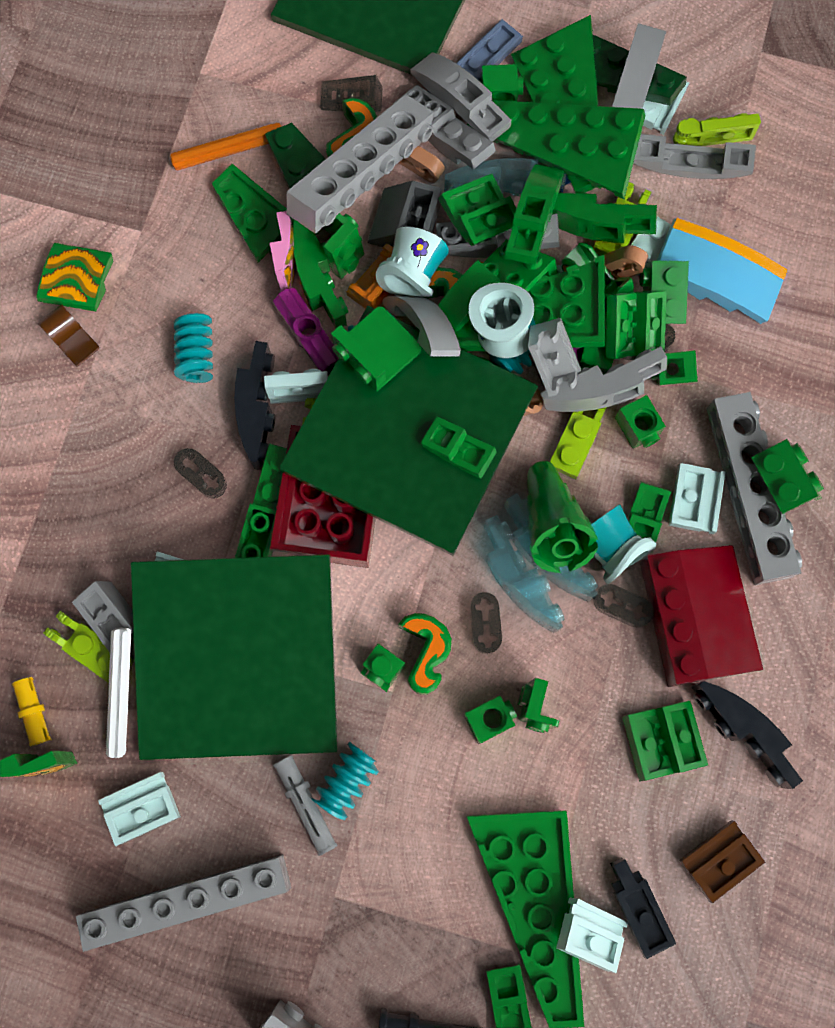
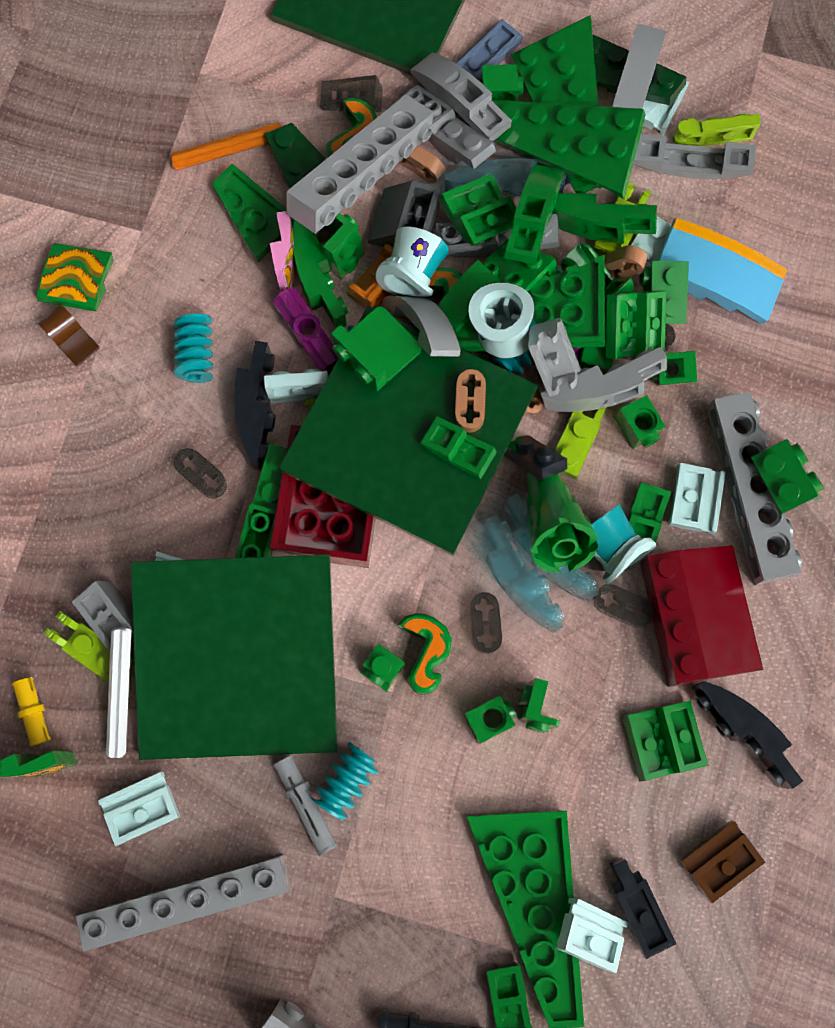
none -> nougat beam [455,369,486,433]
none -> black plate [504,435,567,480]

